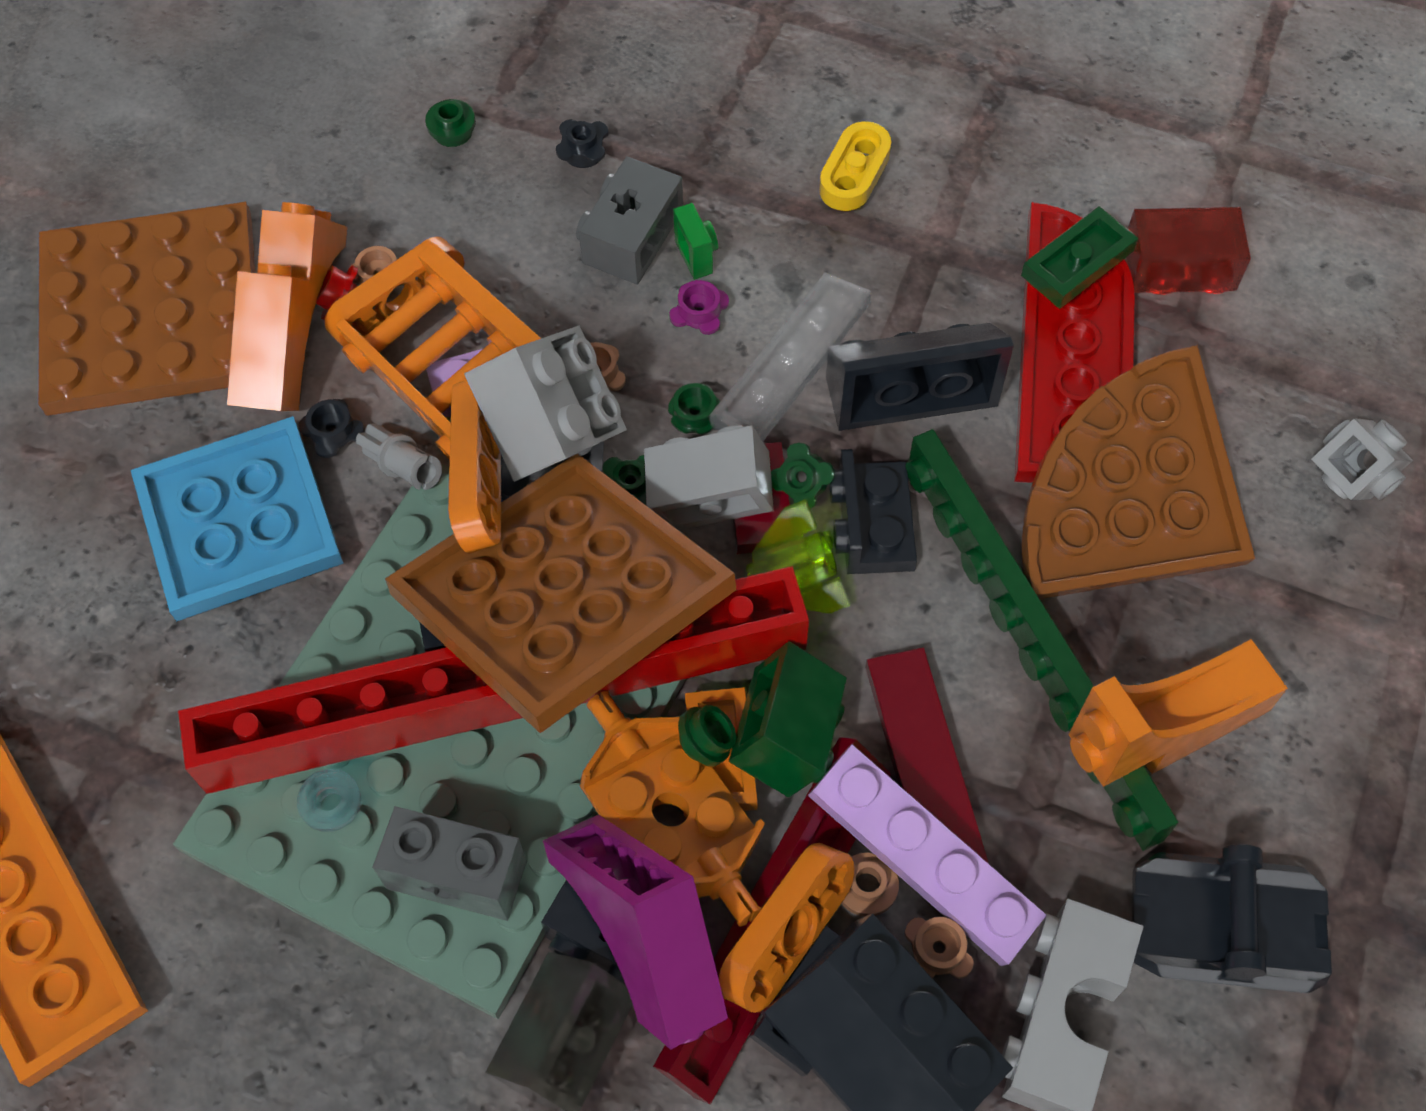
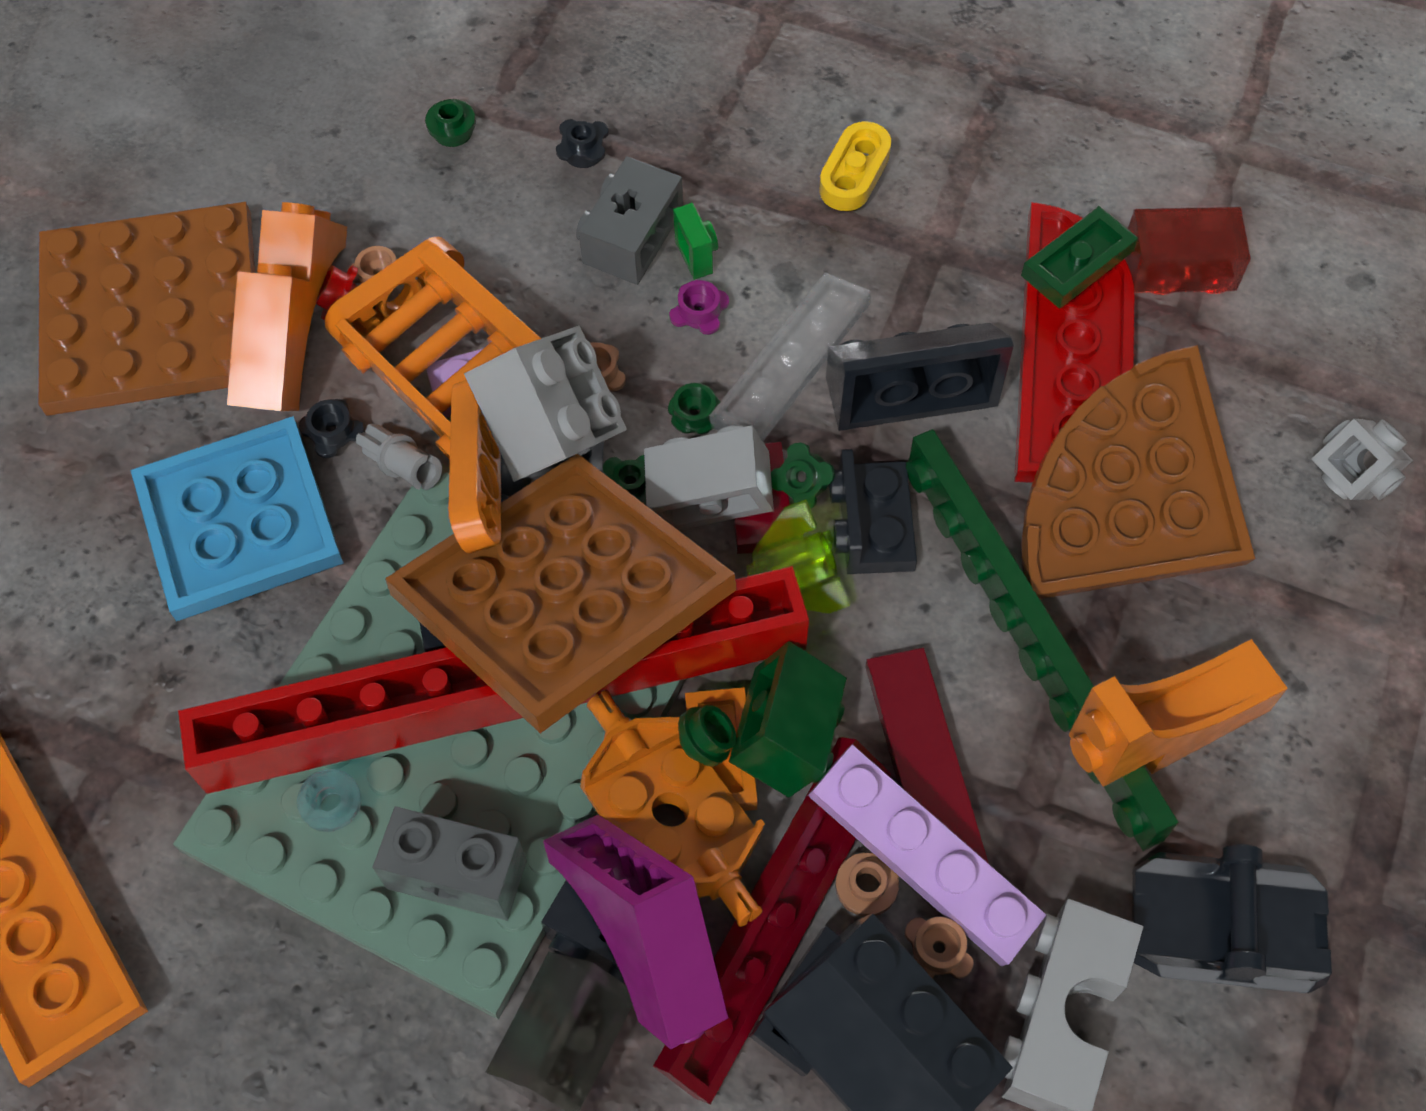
orange beam [719,843,854,1013] -> none

